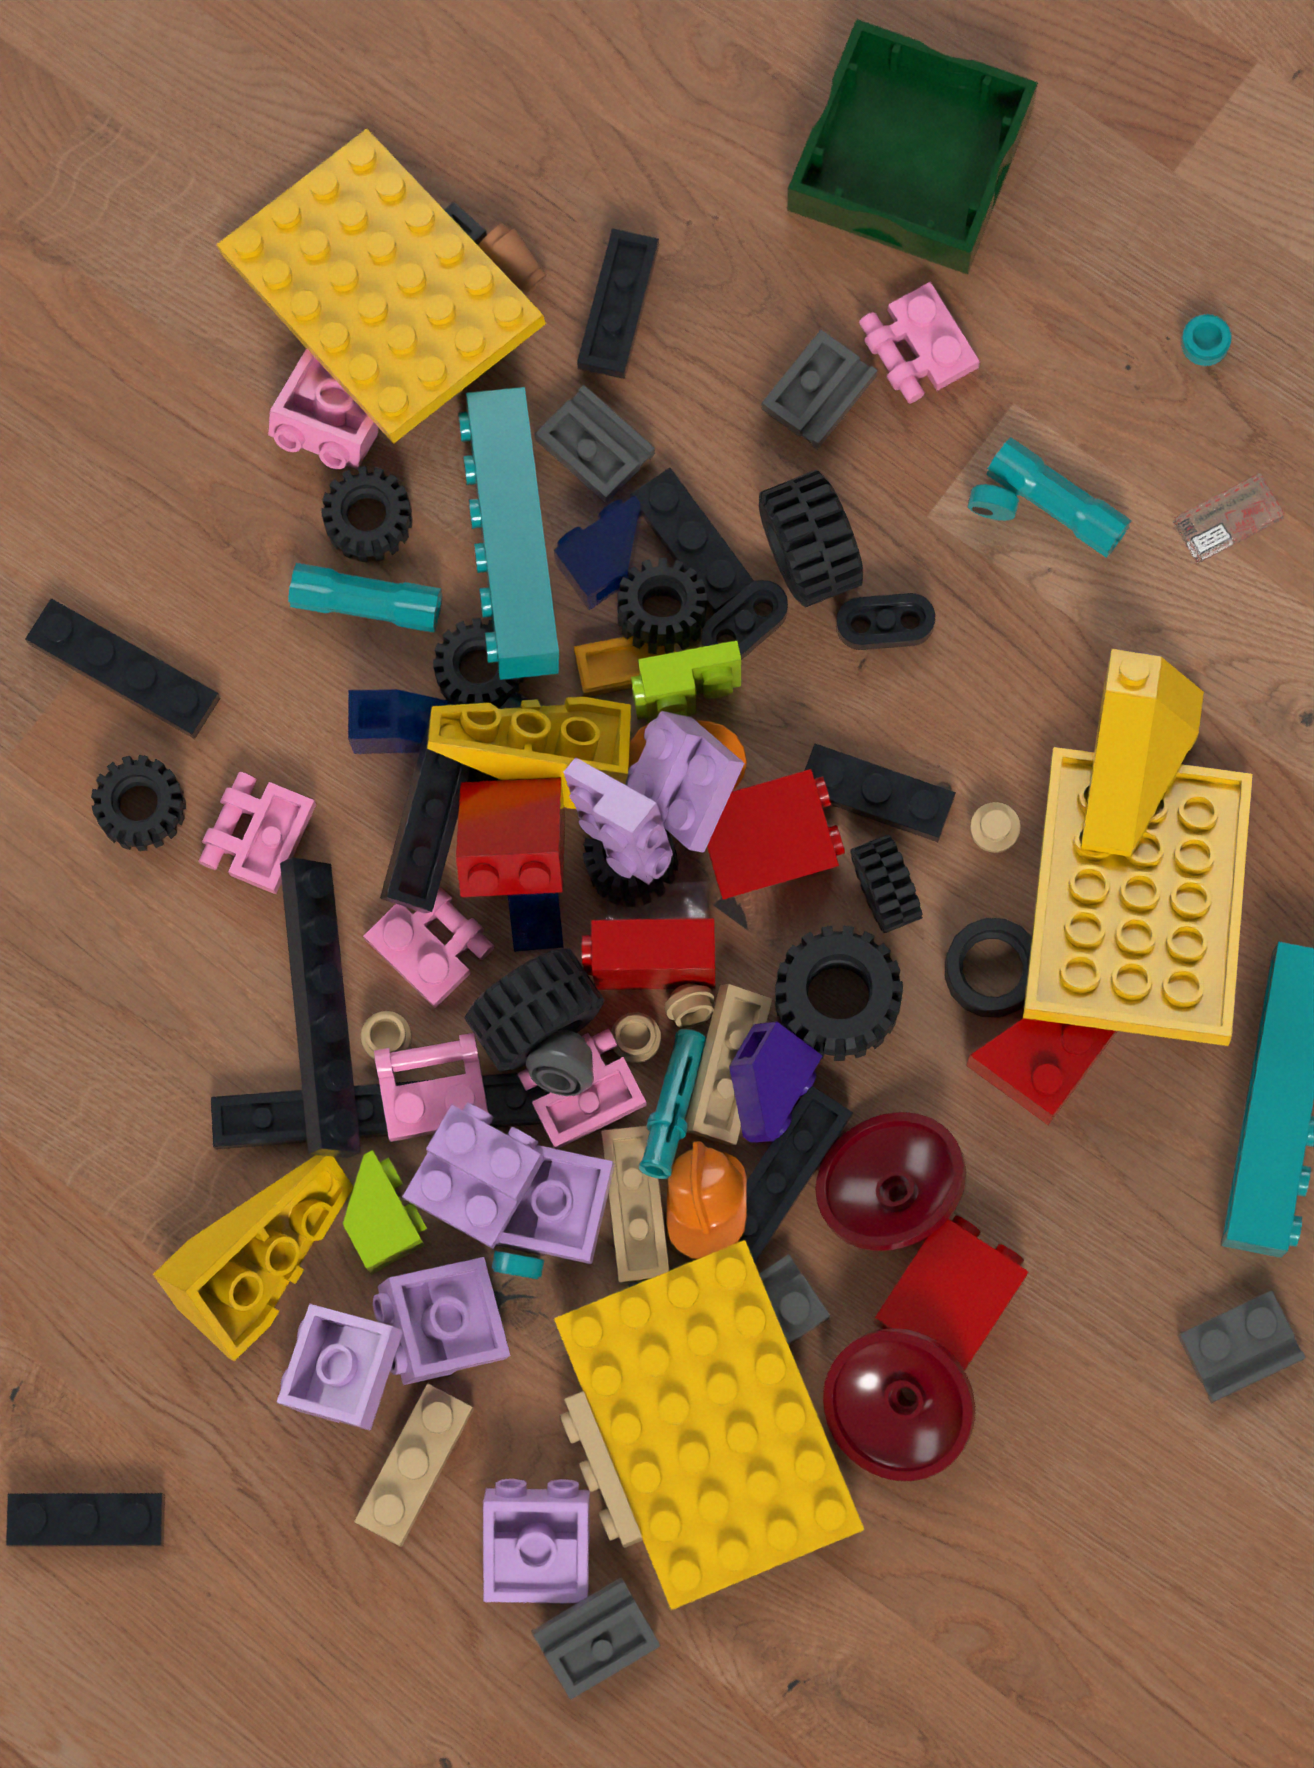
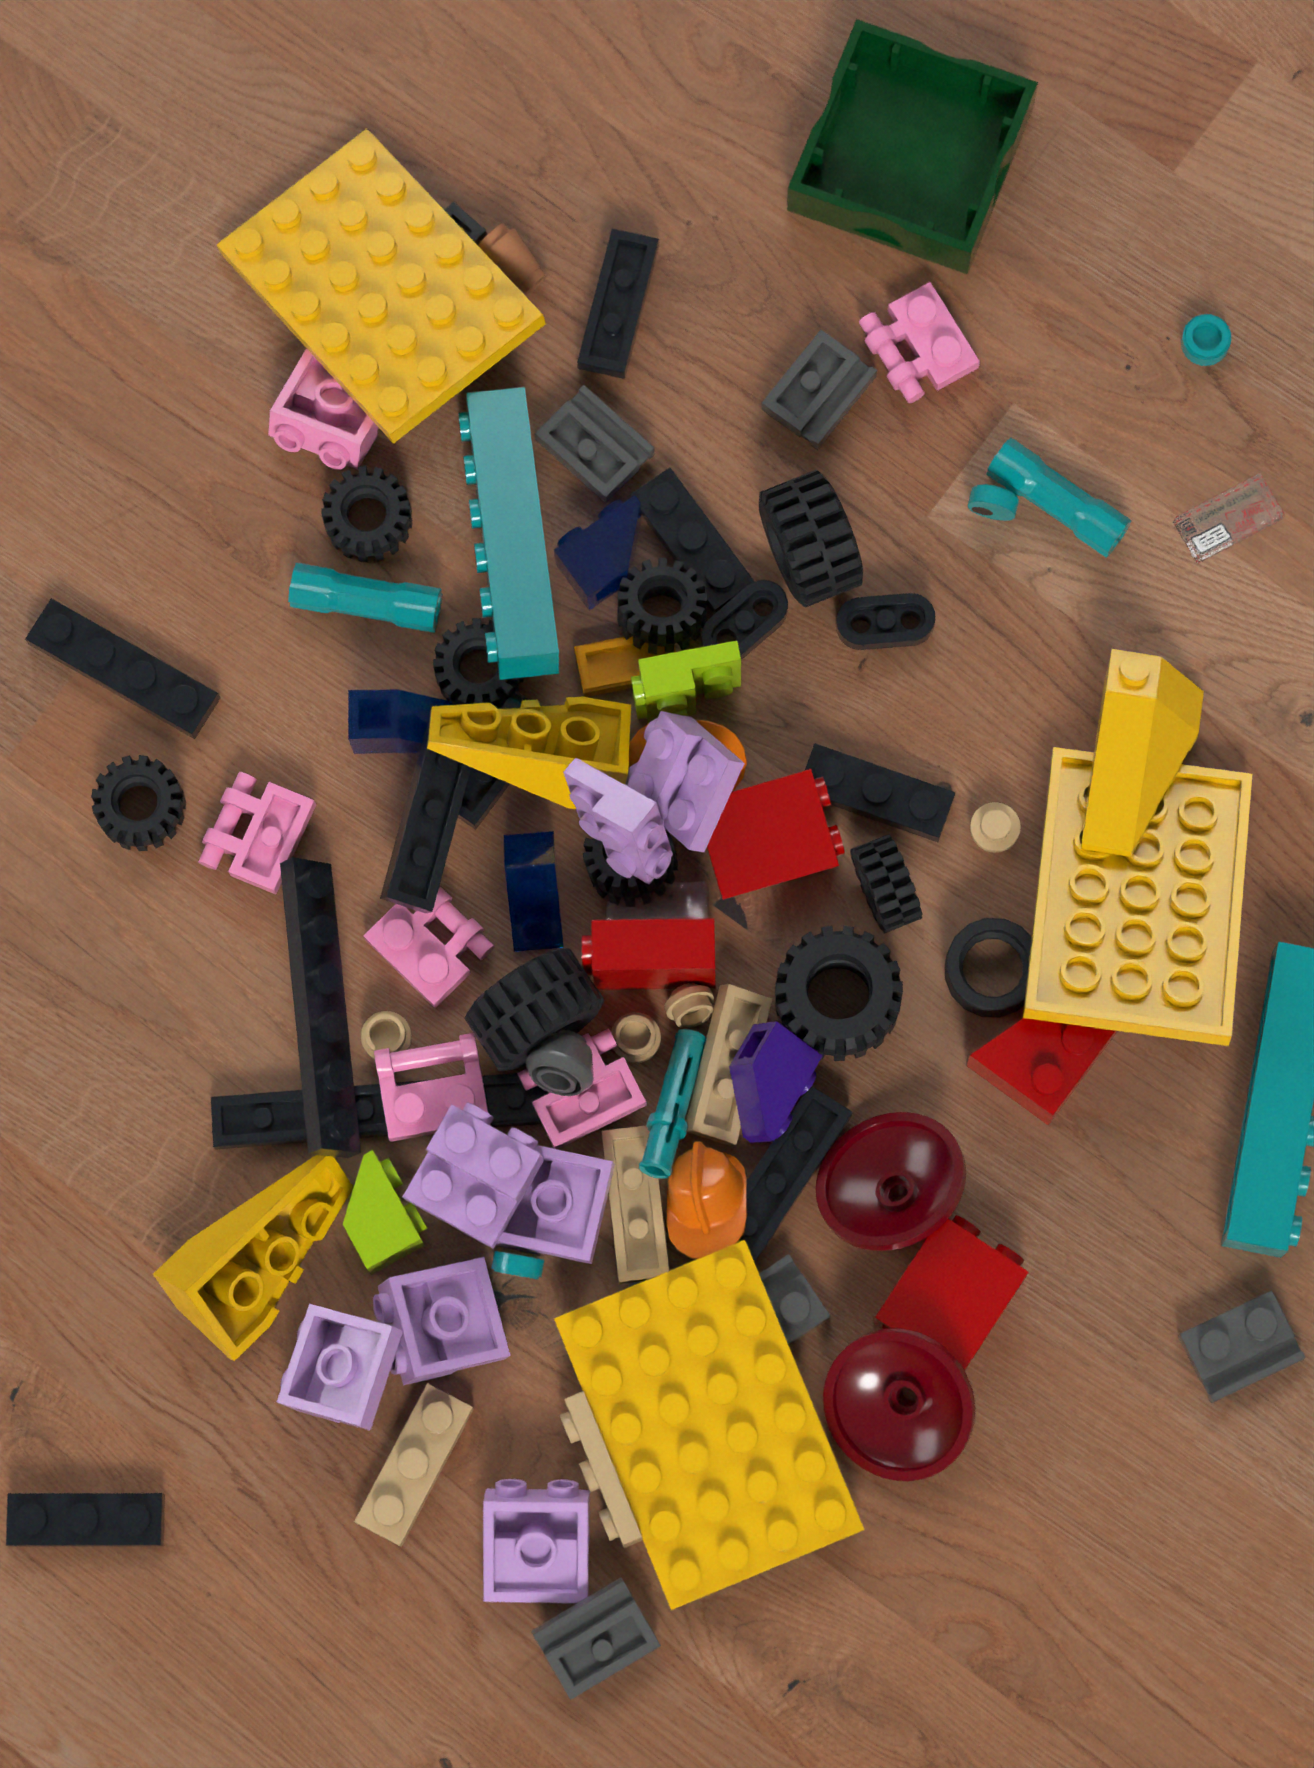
red brick [456,777,565,897] -> none

